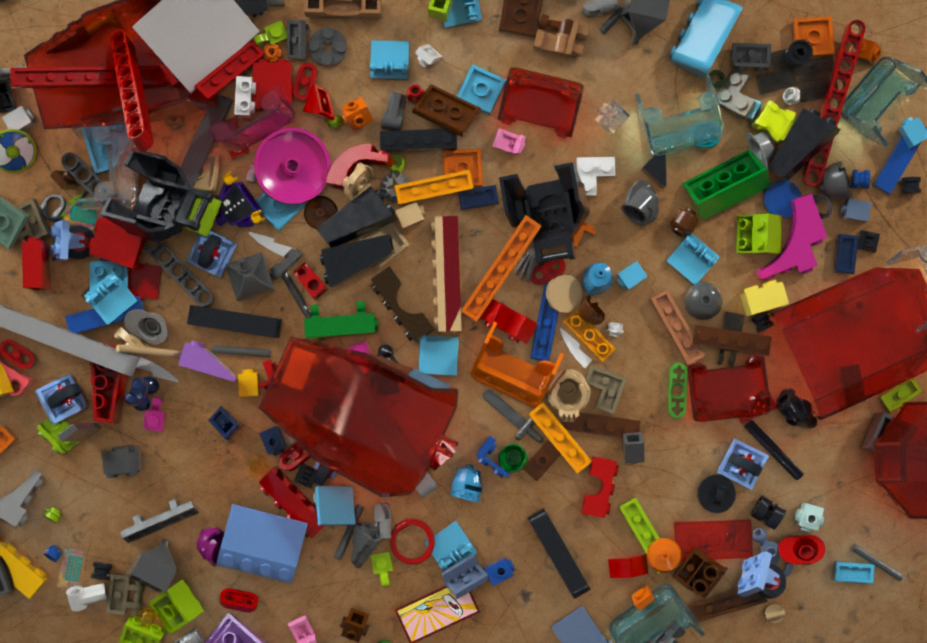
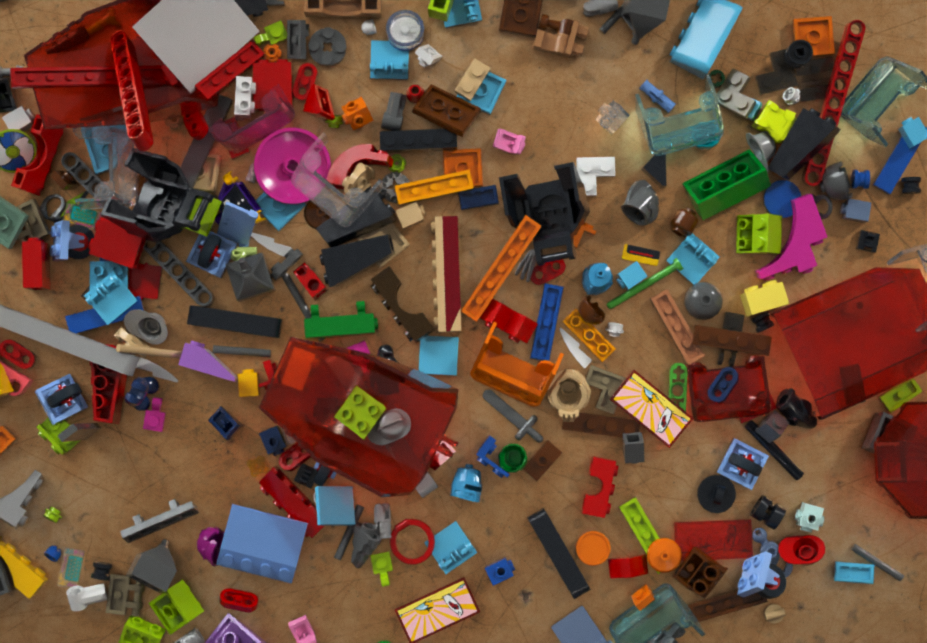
dark grey brick [101,445,142,478] -> none
clear yellow plate [136,607,159,625] -> none
reddish brown brick [340,608,369,642] -> none
sand blue bracket [442,554,489,599] -> none
clear red windscreen [497,67,584,138] -> none
light orange plate [529,402,592,474] -> none
tan tile [545,275,583,313] -> none
dark grey bracket [731,43,772,71] -> none
dark blue plate [834,234,858,274] -> none
orange bracket [849,39,881,65] -> none
none -> red arch [11,114,65,196]
none -> red plate [183,108,209,140]
none -> light blue door [217,201,258,247]
none -> yellowish green arm [230,247,257,261]
none -> clear windscreen [291,132,384,227]
none -> lime hinge [334,385,386,439]
none -> white hinge [361,19,377,35]
none -> light grey piece [367,408,411,445]
none -> clear piece [386,10,424,51]
none -> tan plate [454,58,491,102]
none -> orange piece [576,531,611,566]
none -> bright green bar [607,258,684,309]
none -> tile [609,370,694,448]
none -> sticker [622,244,660,266]
none -> medium blue pin [639,80,676,113]
none -> dark blue plate [708,367,739,403]
none -> dark grey brick [755,410,790,443]

